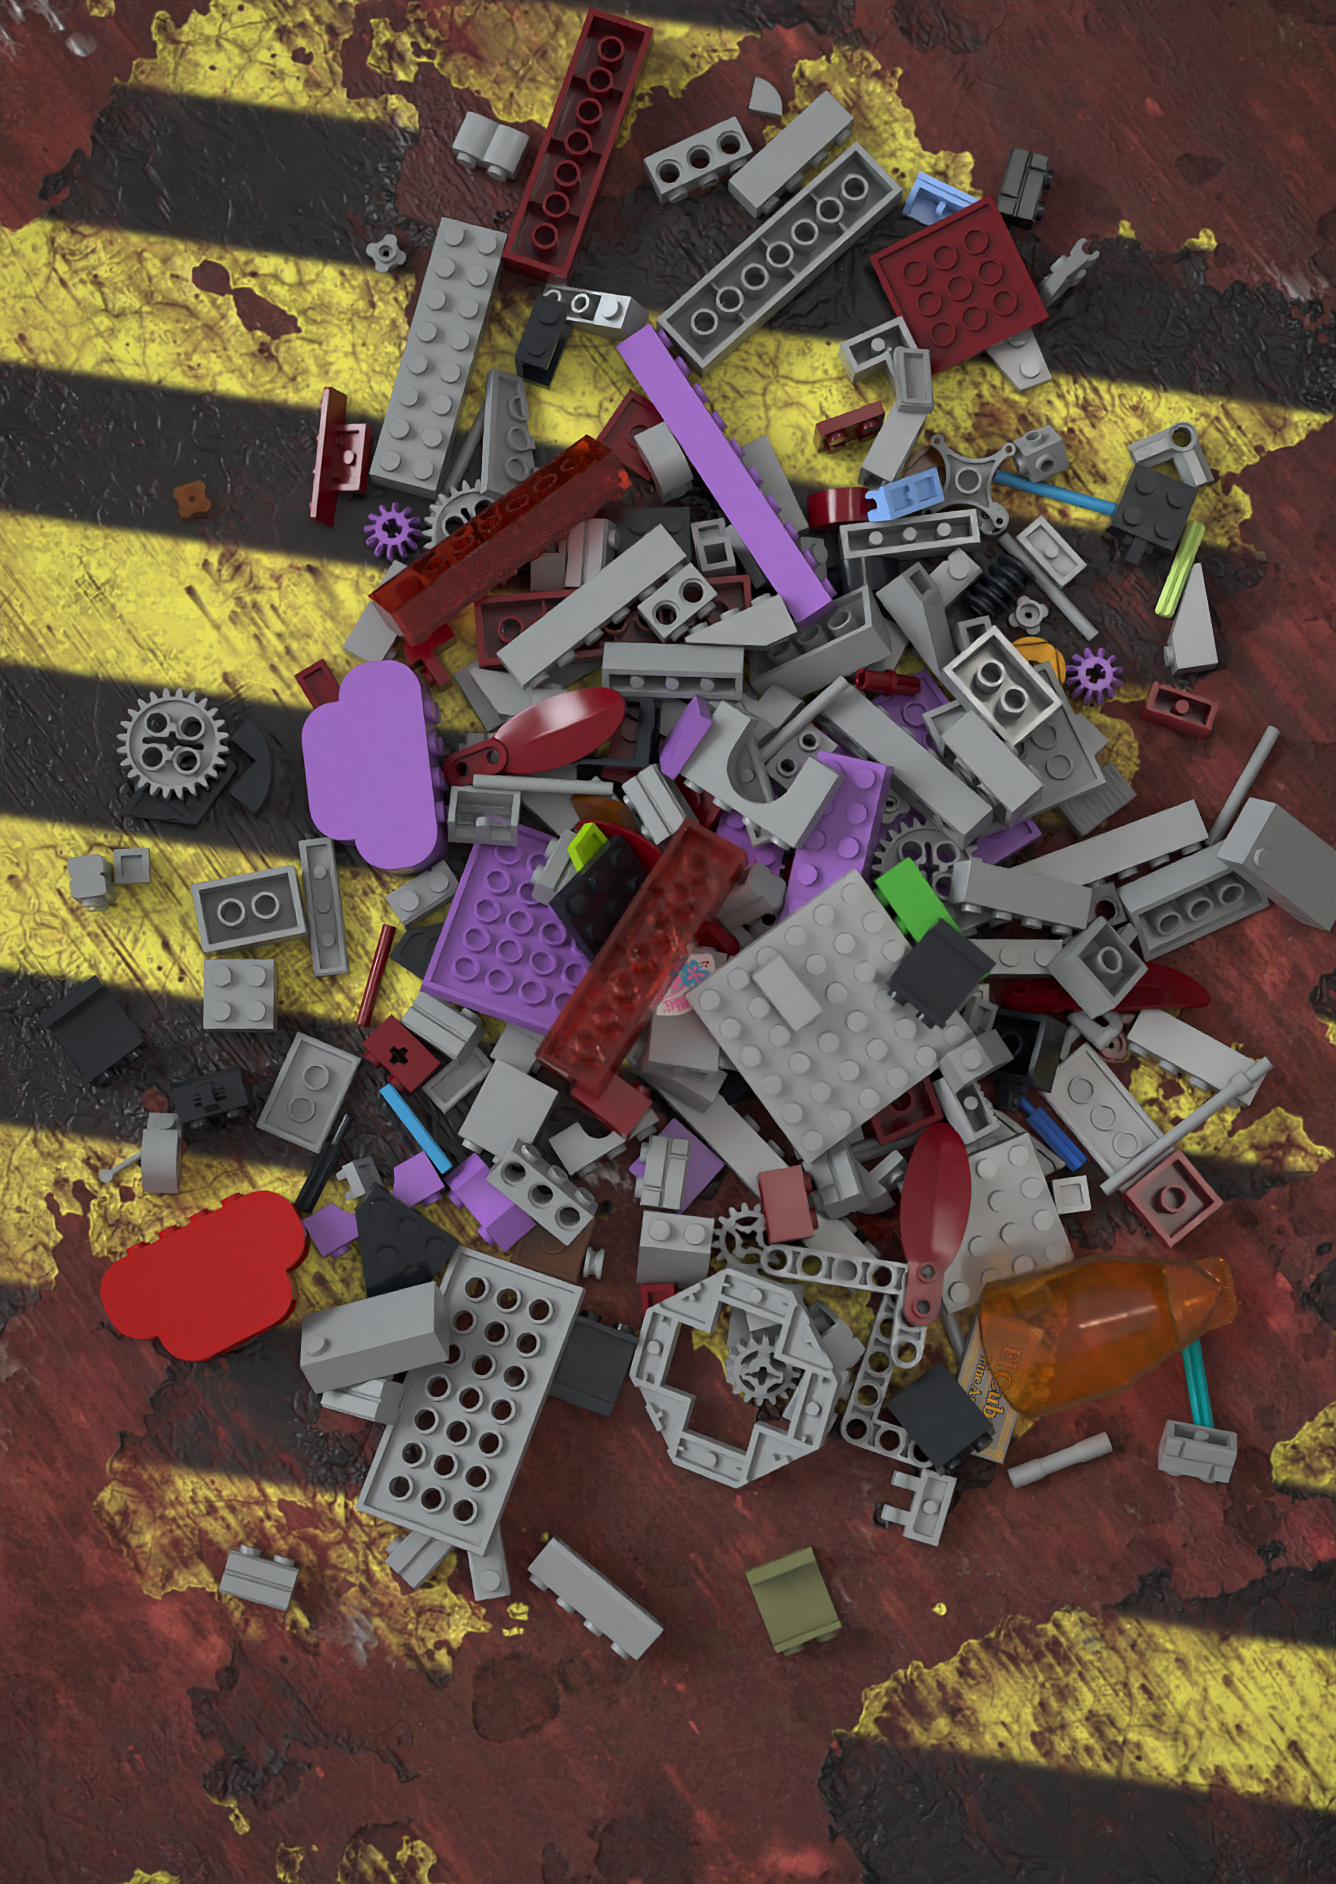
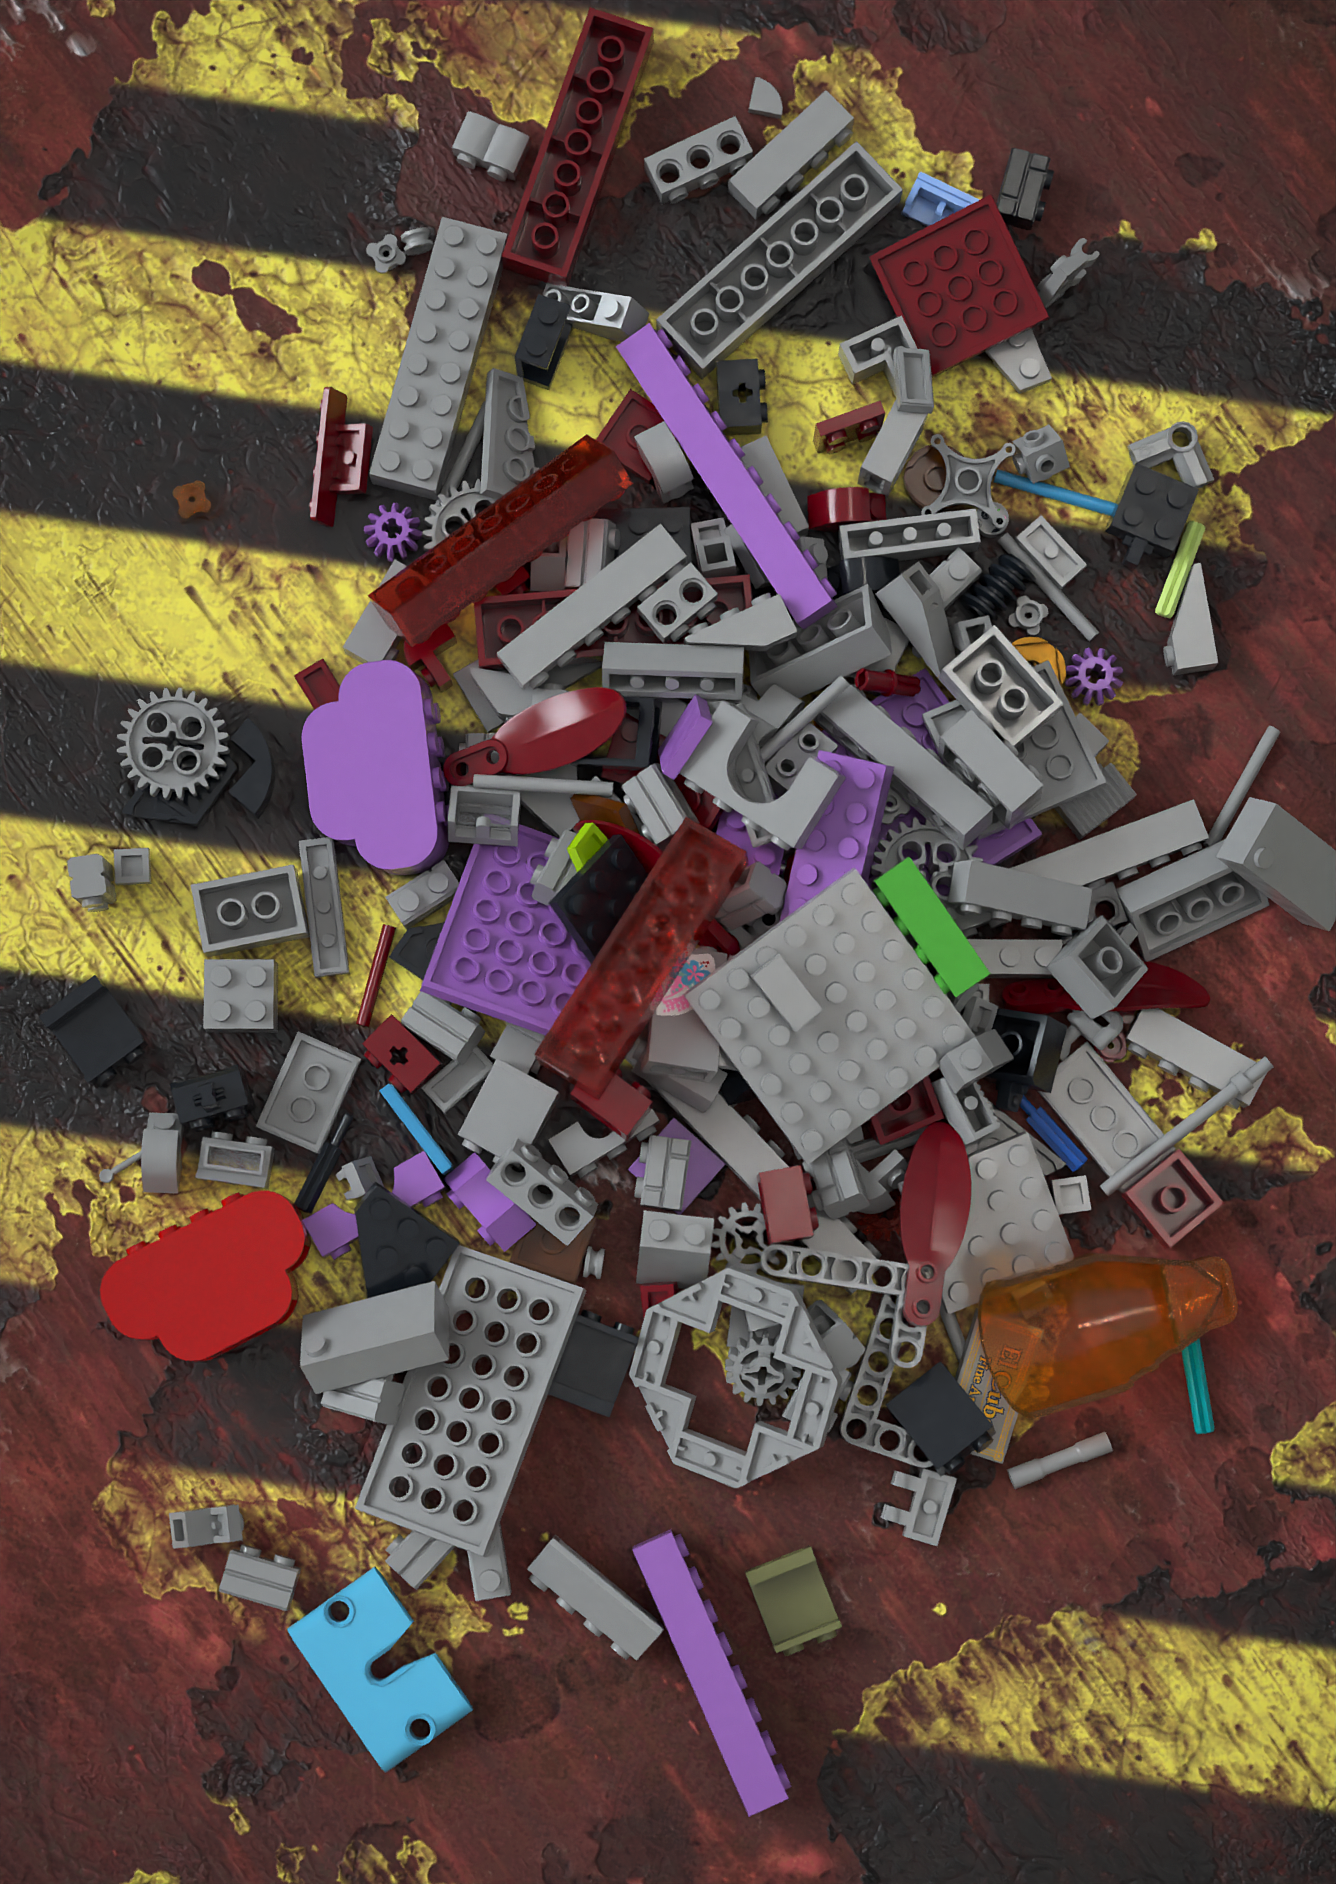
light blue hinge [865,468,945,522] -> none
black panel [885,917,997,1030] -> none
dark red brick [1139,681,1219,740] -> none
light grey brick [1158,1419,1237,1483] -> none
none -> light grey brick [169,1504,244,1548]
none -> light grey window [195,1131,275,1190]
none -> medium azure connector [287,1566,473,1772]
none -> light grey bush [401,227,434,255]
none -> dark red plate [495,566,531,595]
none -> medium lavender brick [632,1529,791,1816]
none -> black brick [716,359,768,436]

